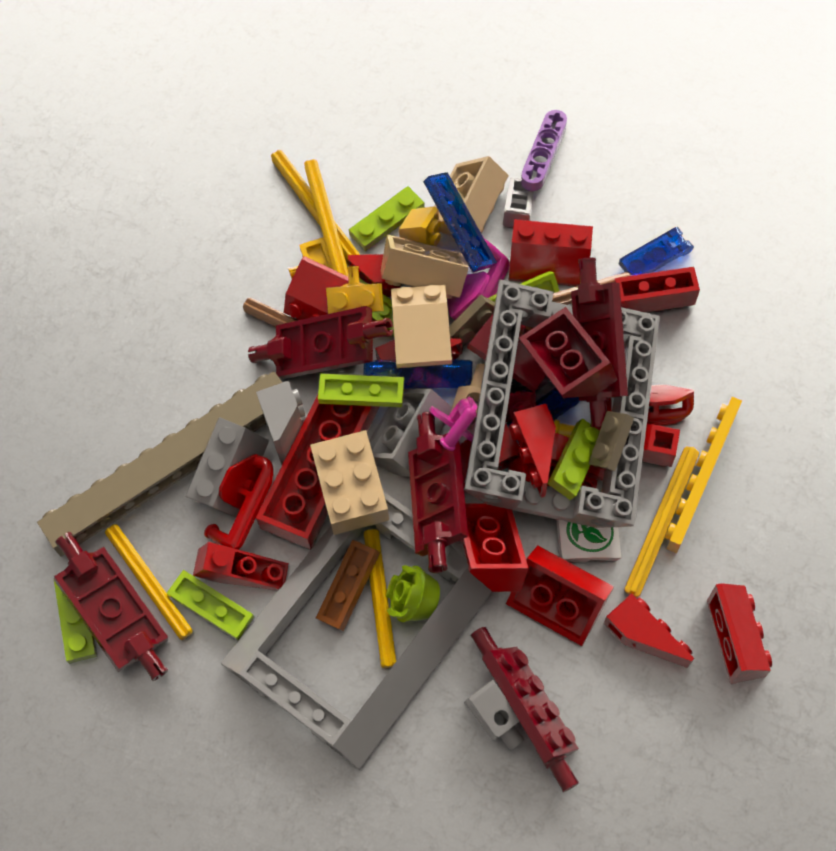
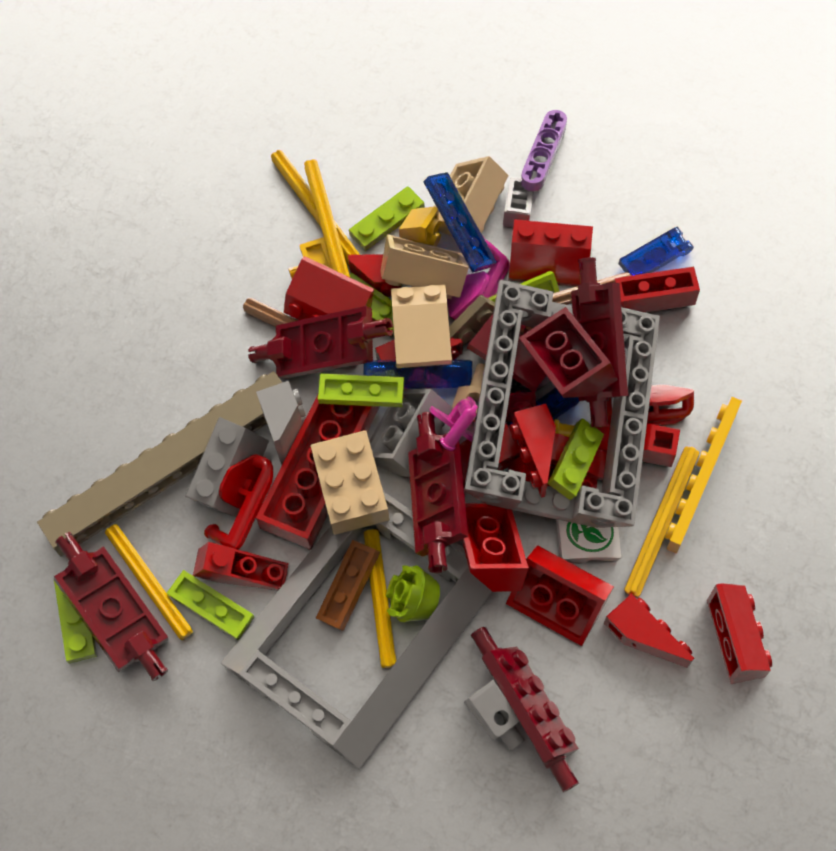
yellow plate [326,266,384,314] -> none
dark tan plate [588,411,634,472] -> none

